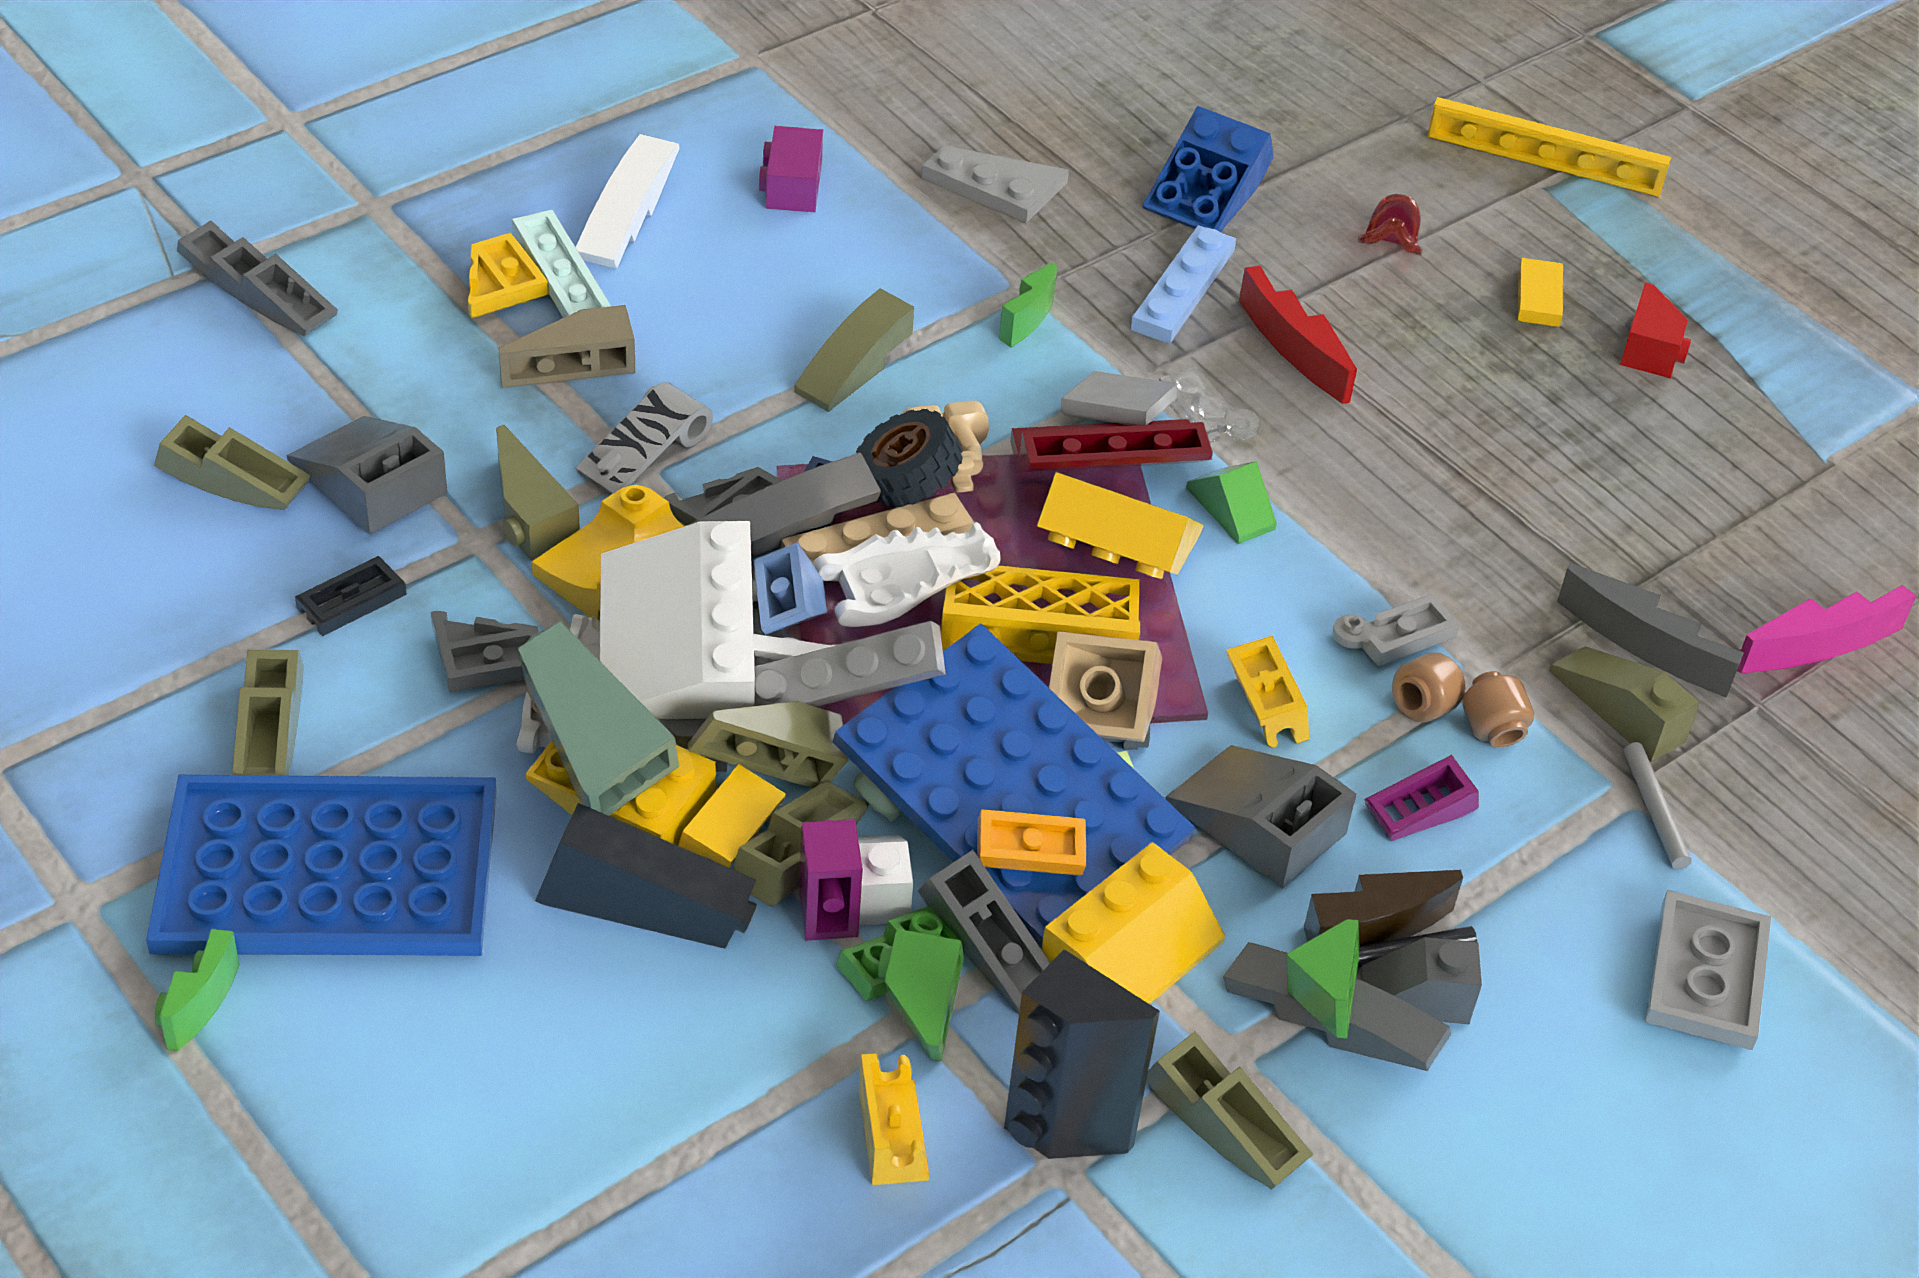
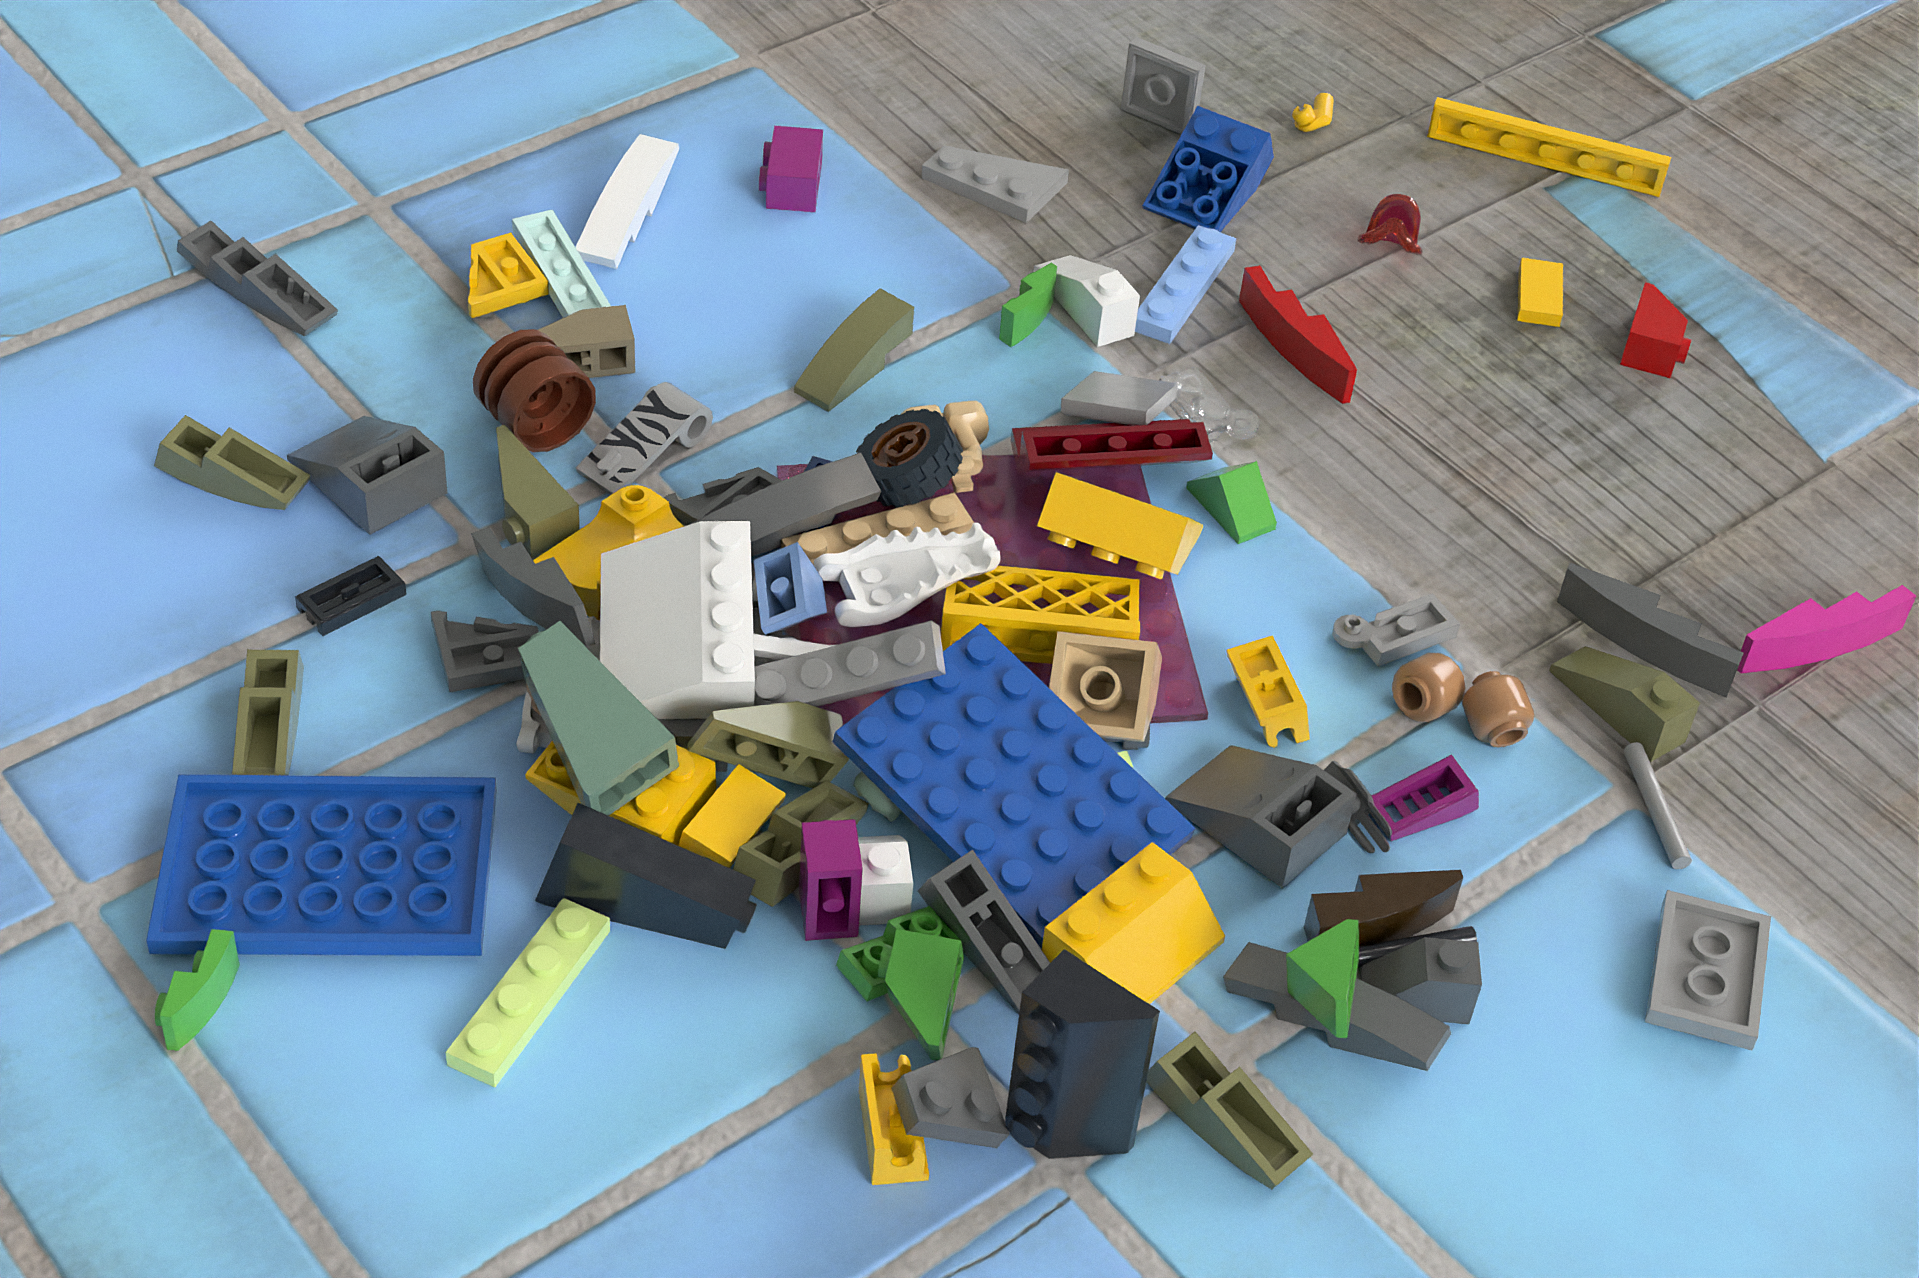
light orange plate [977,809,1086,876] -> none
none -> yellowish green plate [446,898,610,1087]
none -> dark grey slope [471,527,596,647]
none -> copper wheel [473,329,596,452]
none -> dark grey wing [891,1047,1009,1148]
none -> white slope [1033,255,1140,347]
none -> light grey tile [1121,37,1206,134]
none -> yellow arm [1292,93,1334,132]
none -> dark grey piece [1324,761,1392,853]

